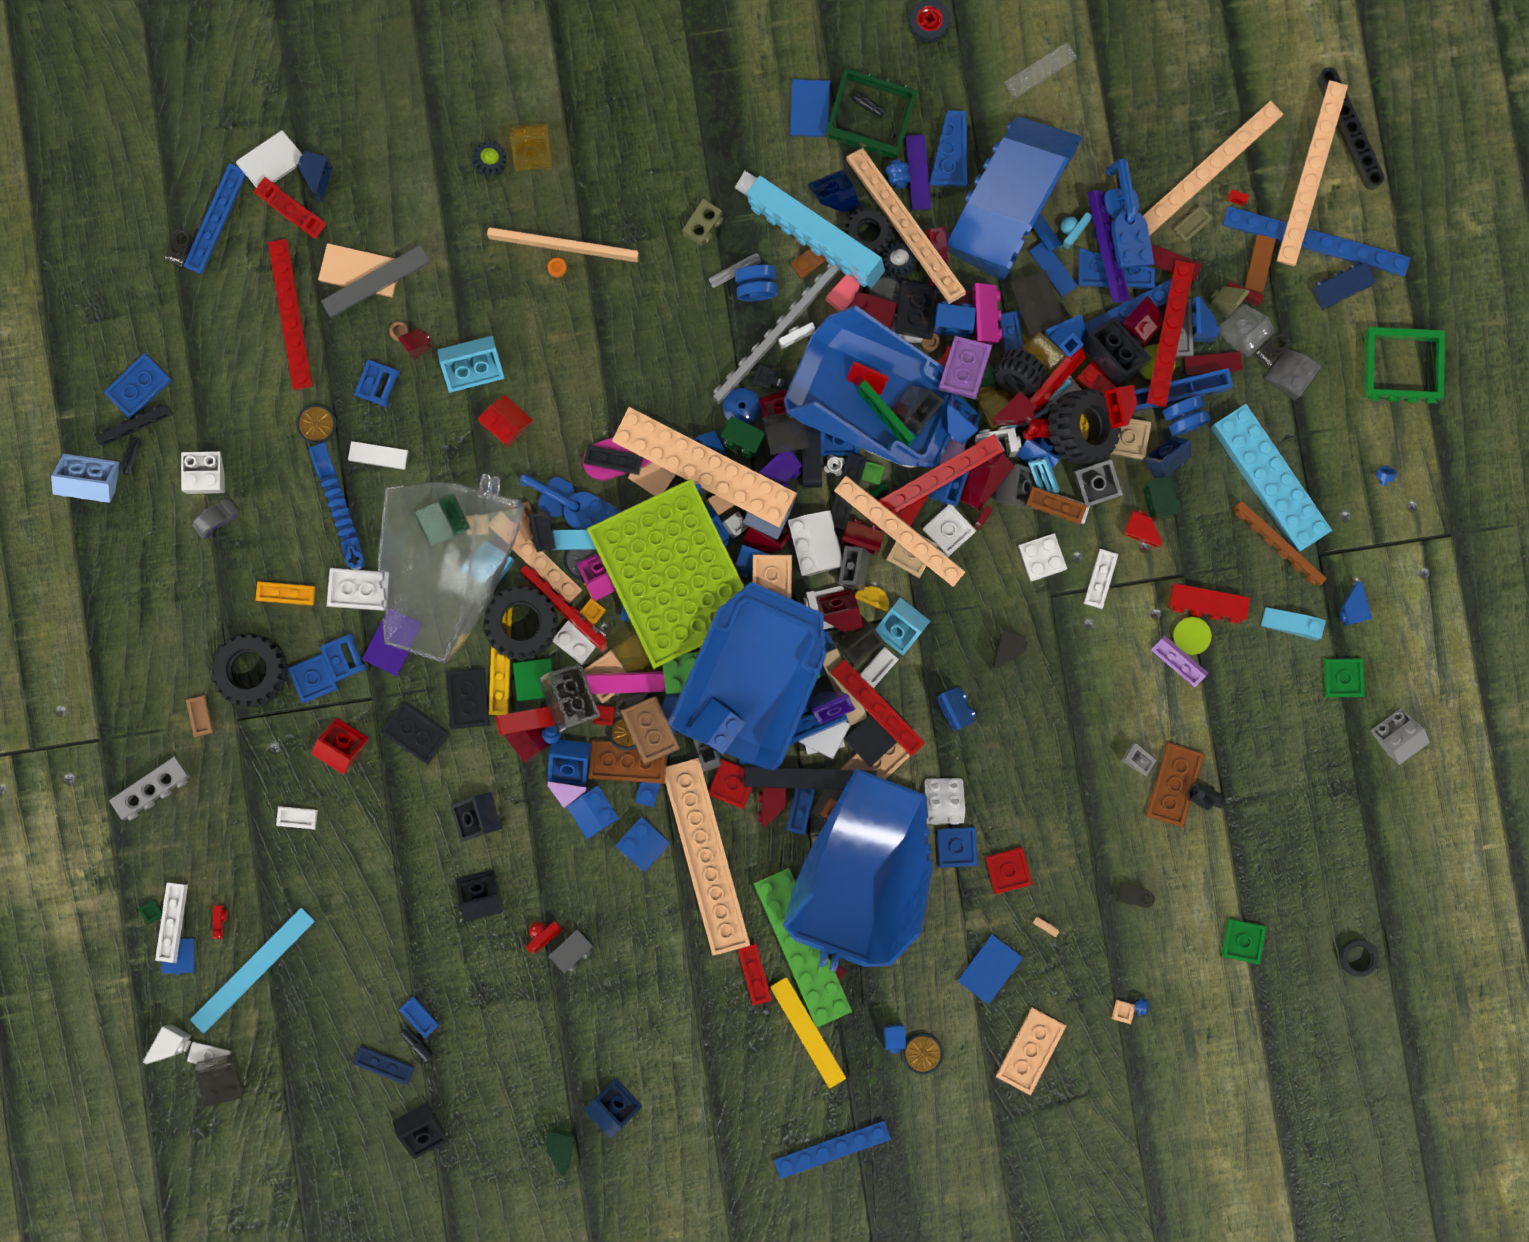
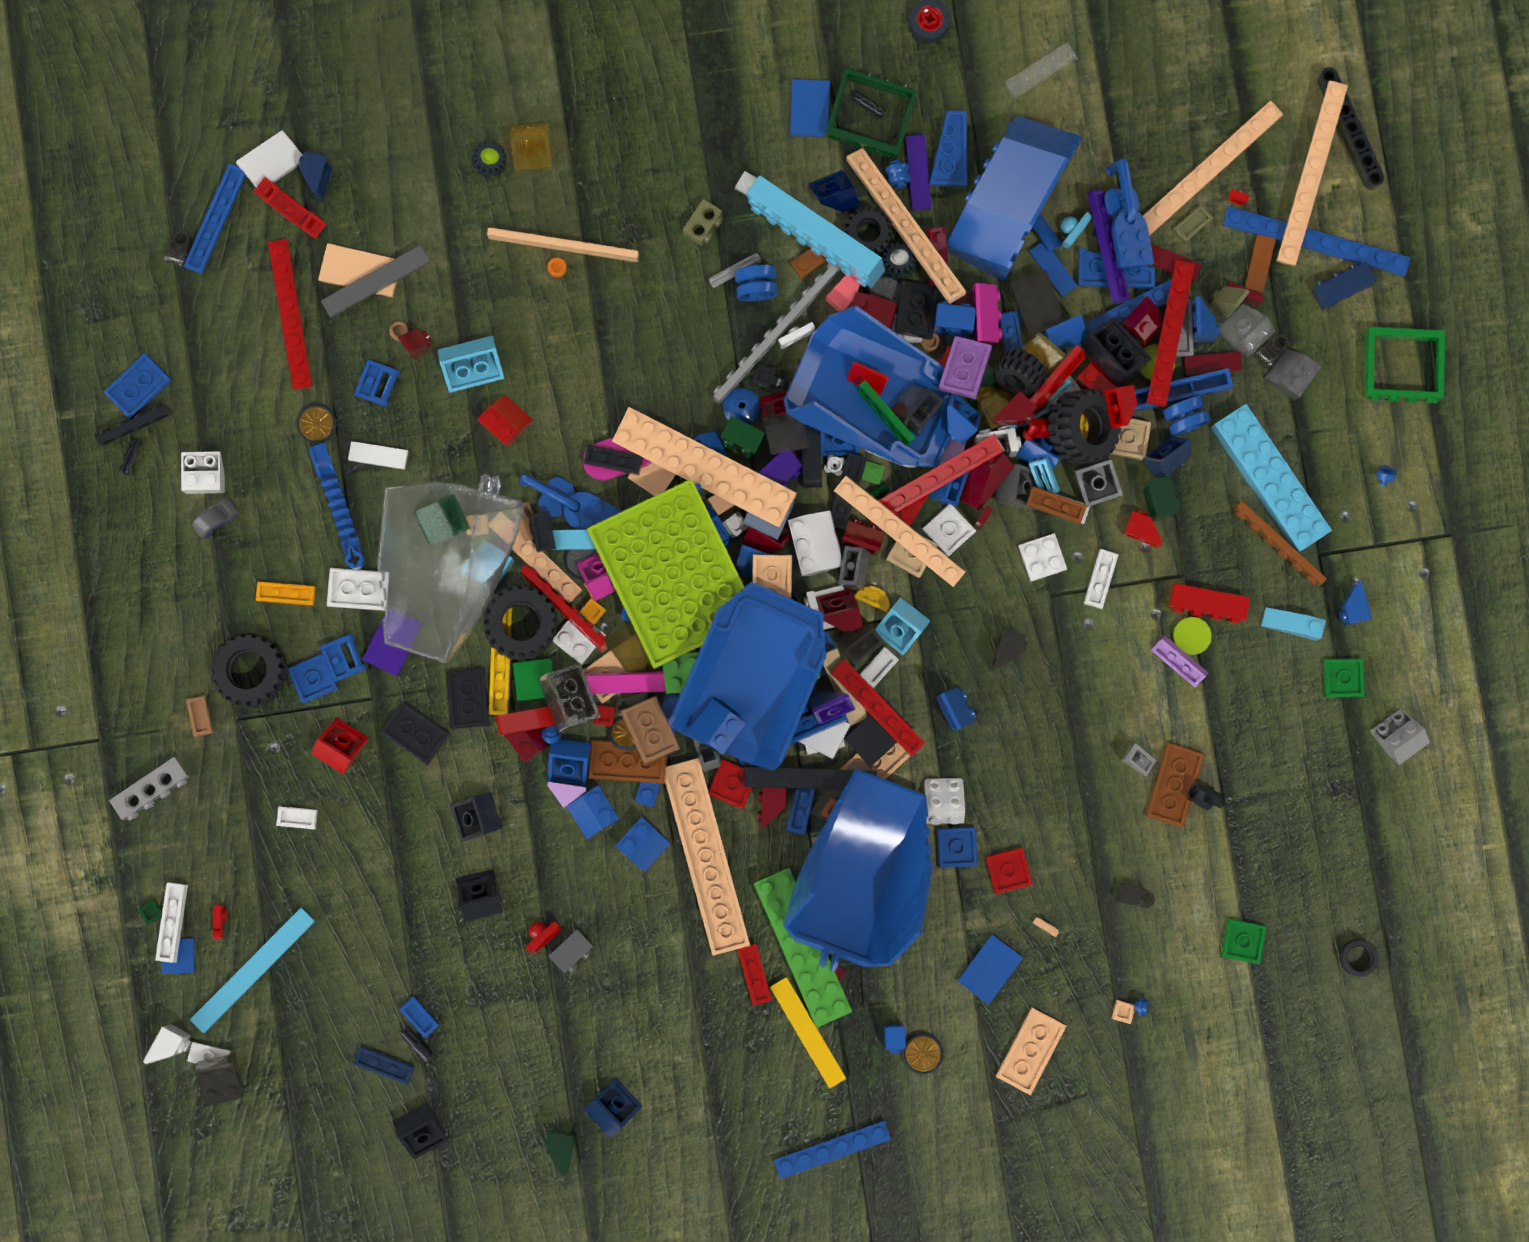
light blue slope [51,454,120,503] -> none
blue brick [1050,324,1084,358] -> none

